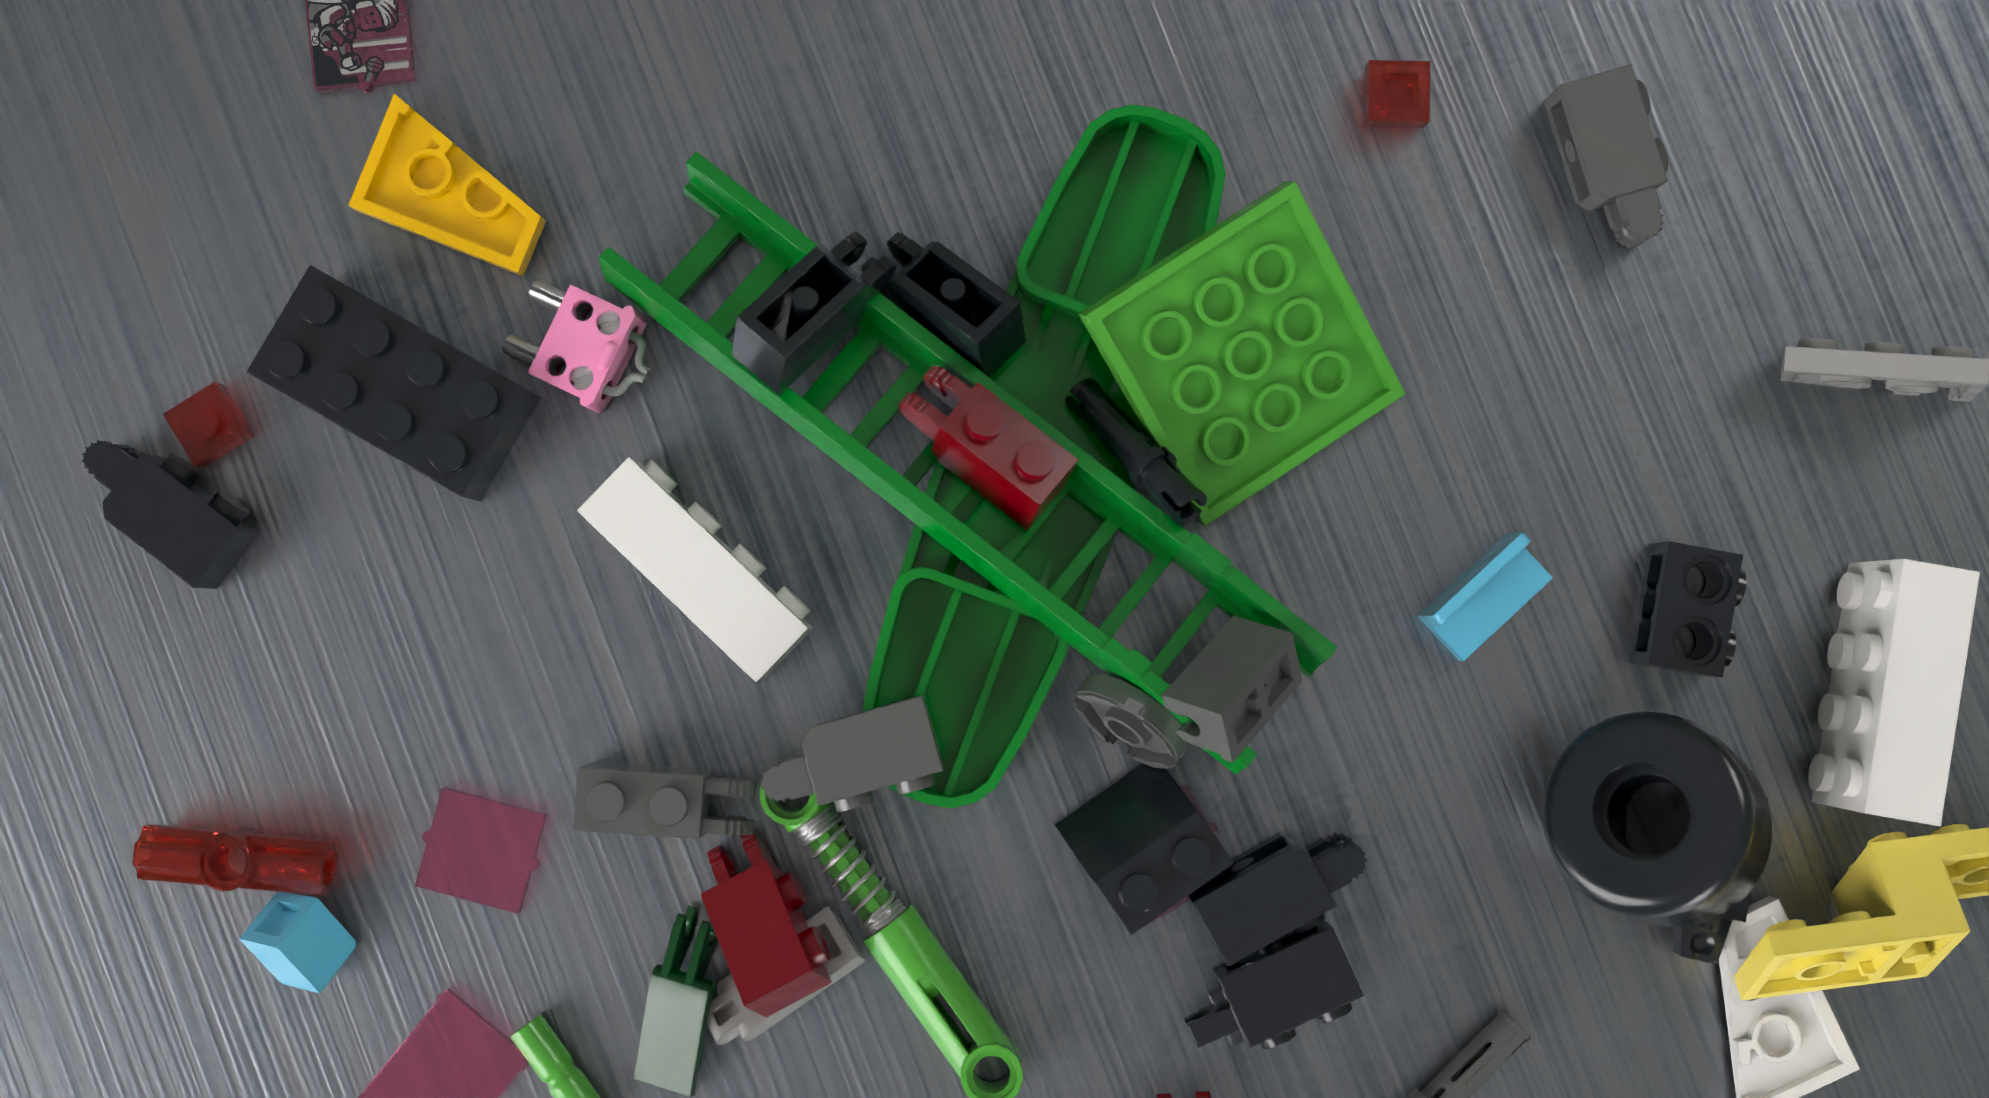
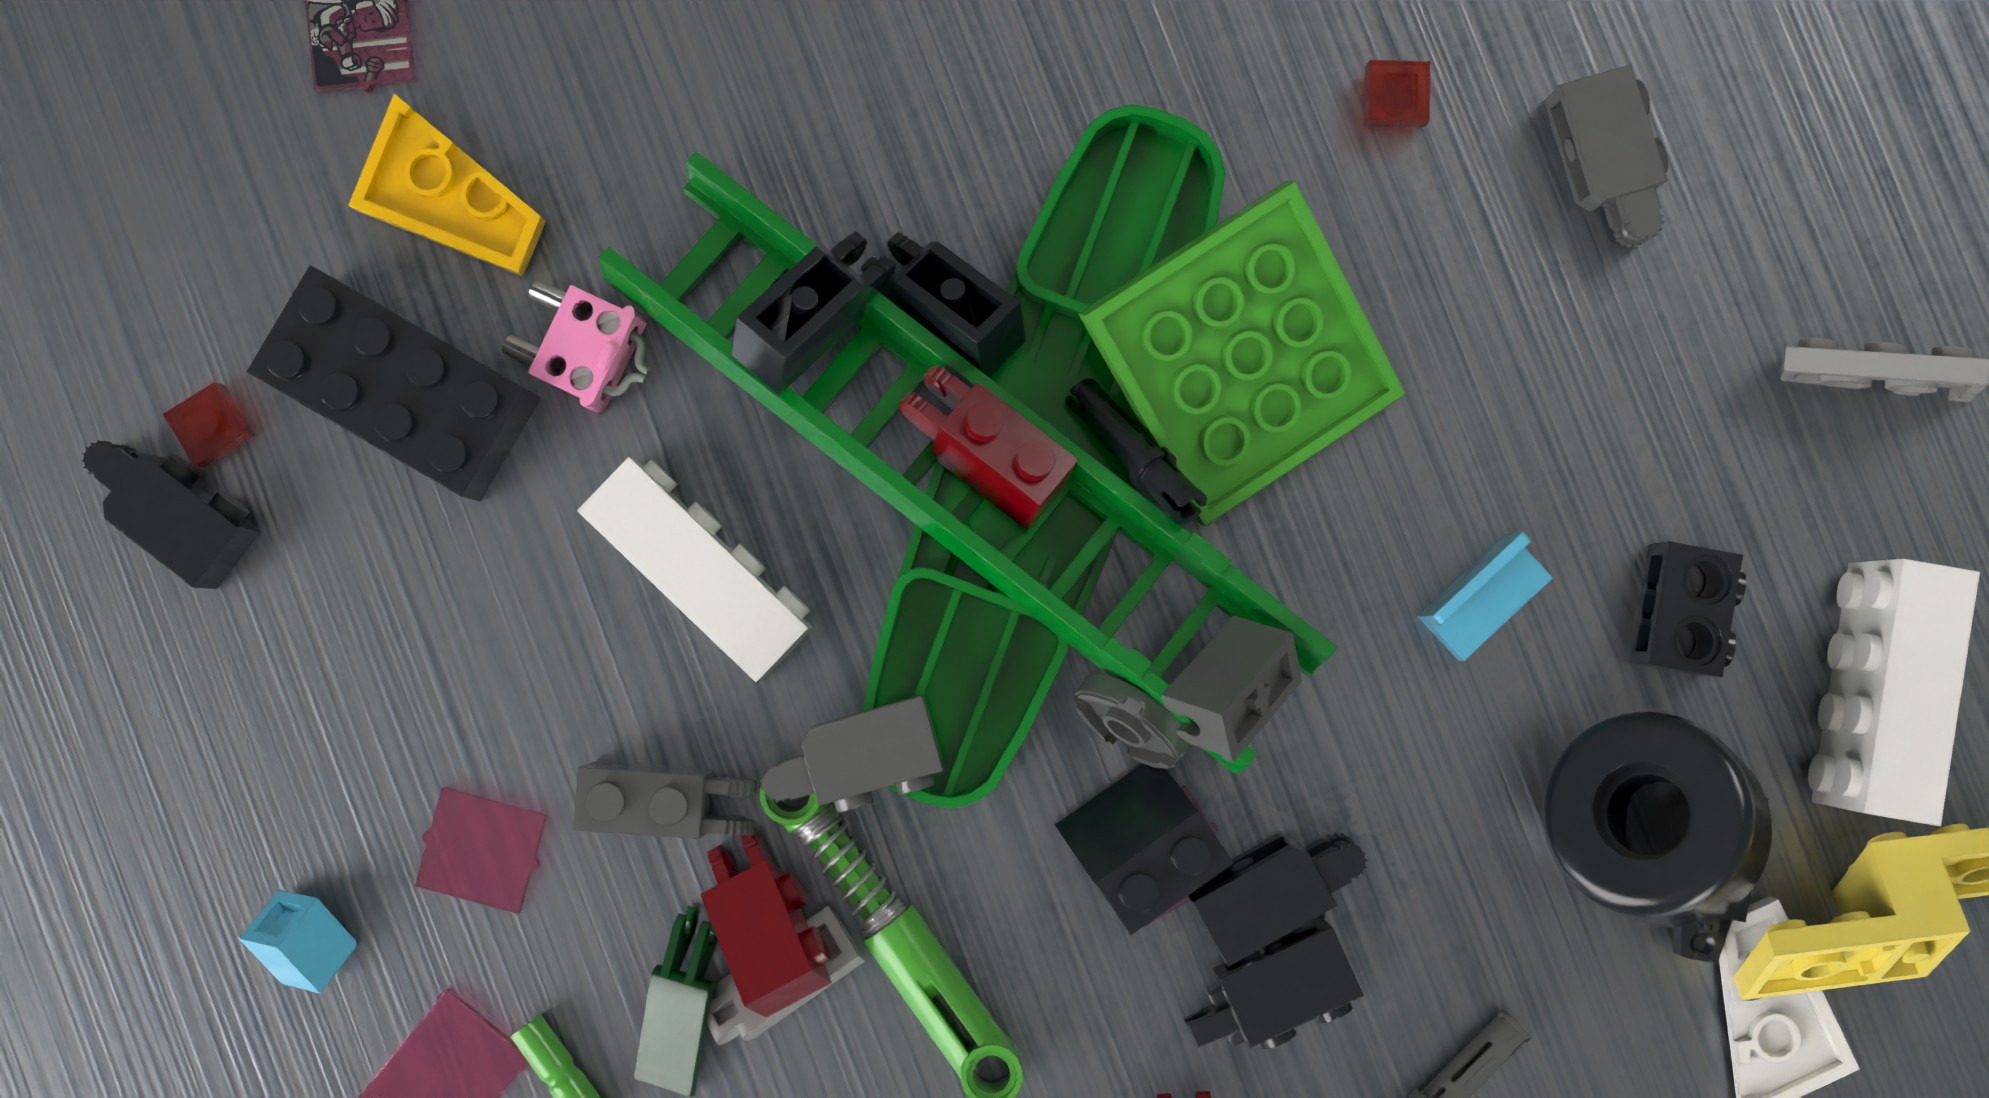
clear red piece [132,824,339,896] -> none

